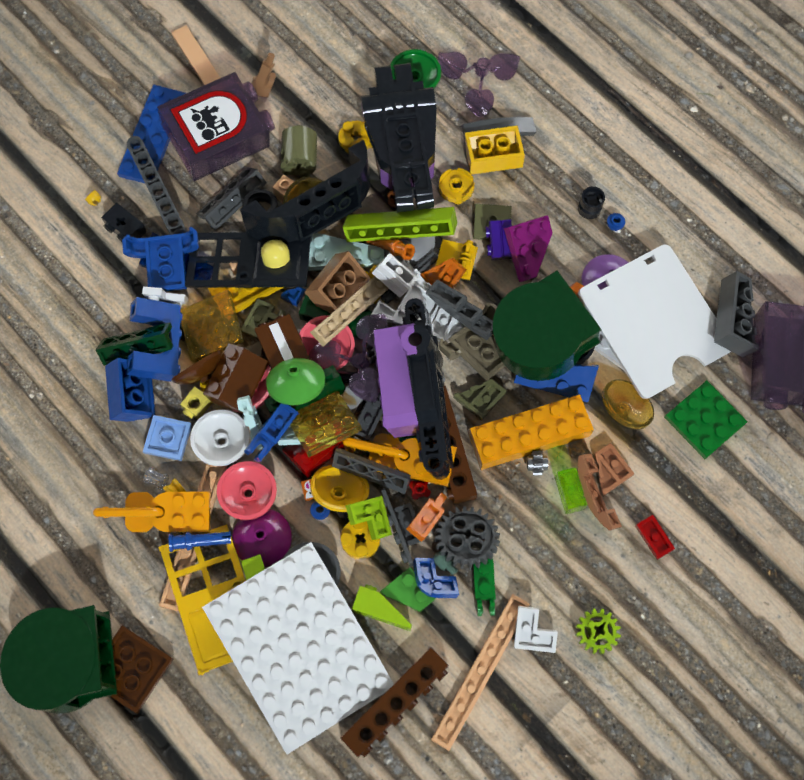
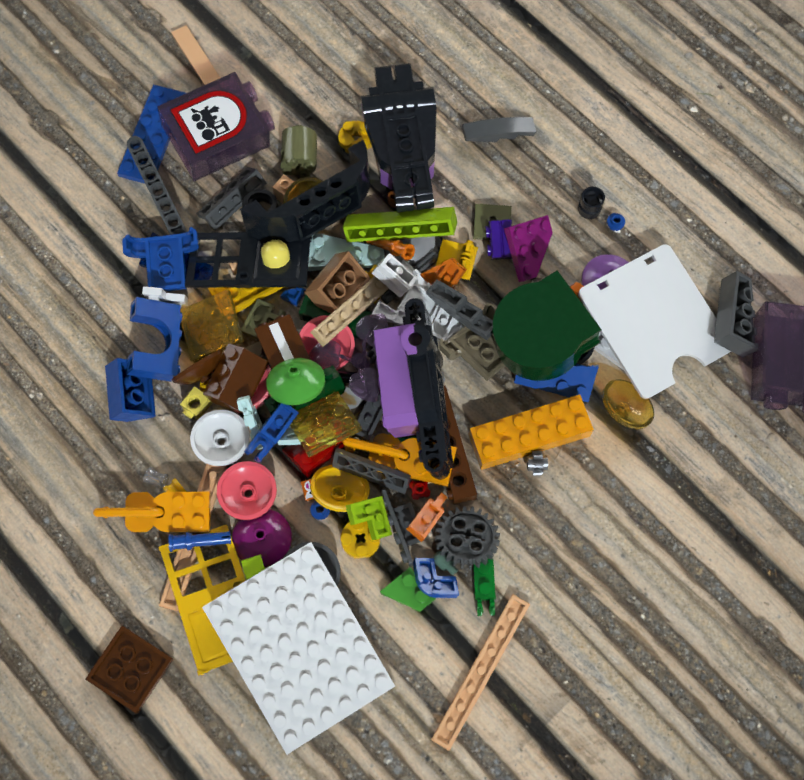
dark green brick [0,605,117,714] -> none
yellow hinge [85,190,101,206] -> none
dark green fence [96,323,173,366] -> none
black brick [101,202,147,242] -> none
light blue plate [143,415,192,461] -> none
medium nougat animal [251,53,276,97] -> none
reddish brown brick [340,648,449,758] -> none
lime slope [352,584,412,631] -> none
green dish [390,49,441,89] -> none
clear purple plant [438,52,520,117] -> none
yellow plate [439,168,475,205] -> none
olive wing [453,379,506,421] -> none
yellow slope [465,125,525,175] -> none
white plate [514,606,558,653] -> none
clear neon green brick [554,467,587,514] -> none
lime gear [575,609,621,654] -> none
nougat slope [578,454,622,531] -> none
nougat wing [594,443,634,497] -> none
red plate [635,515,675,560] -> none
green plate [664,380,748,459] -> none

